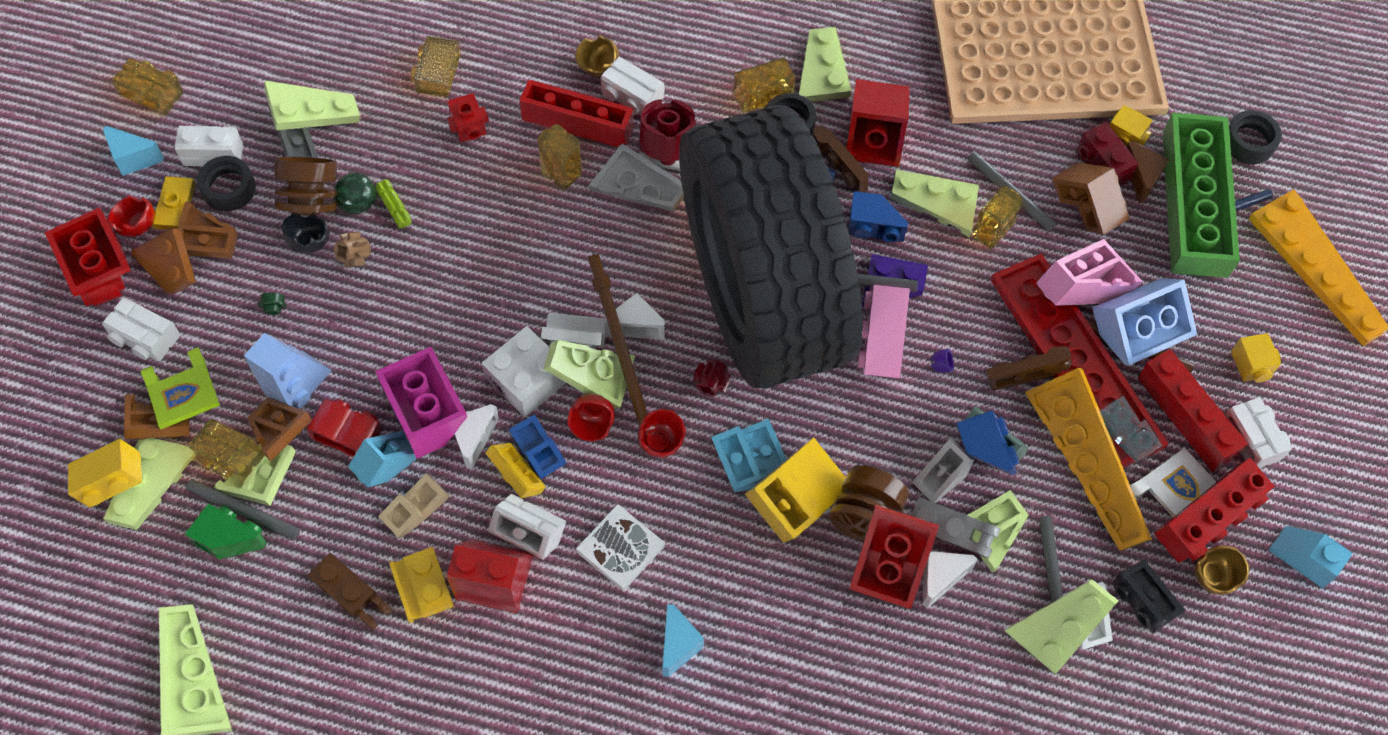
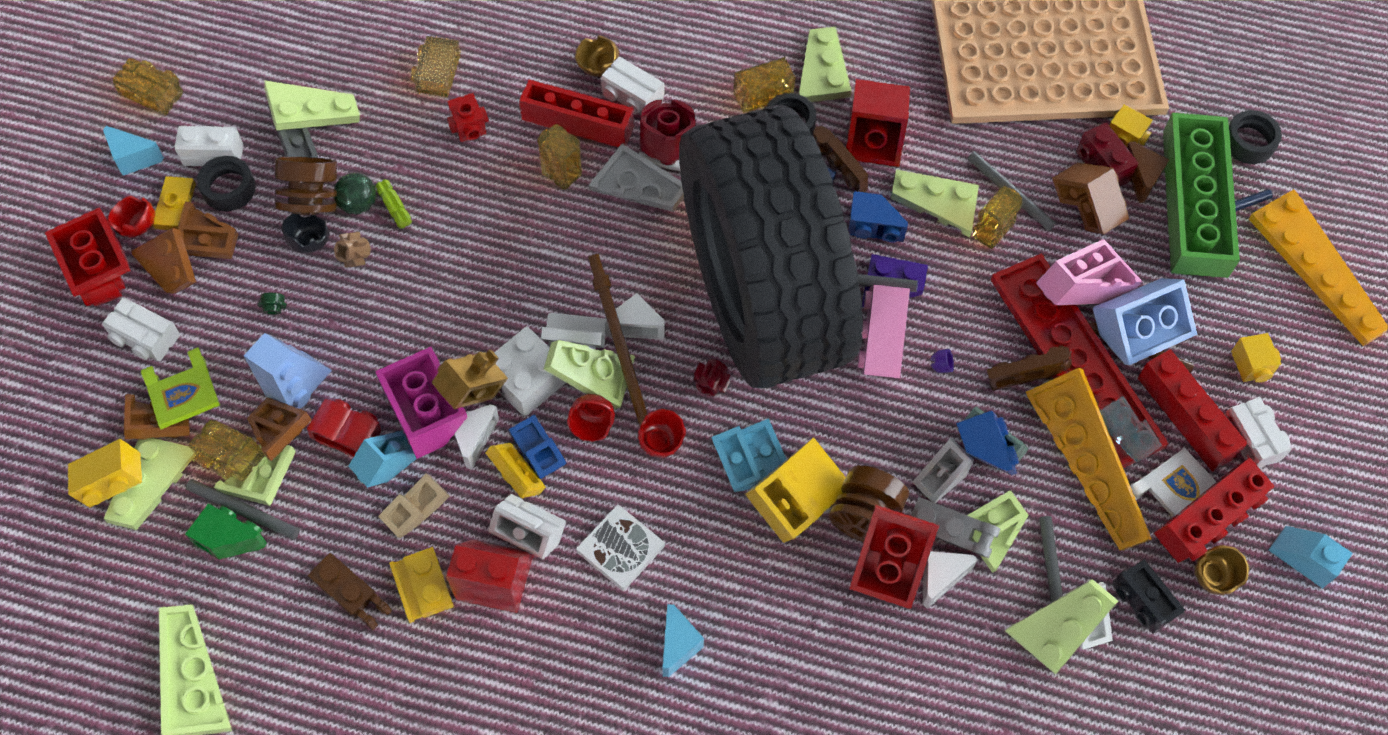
none -> pearl gold brick [431,349,508,409]

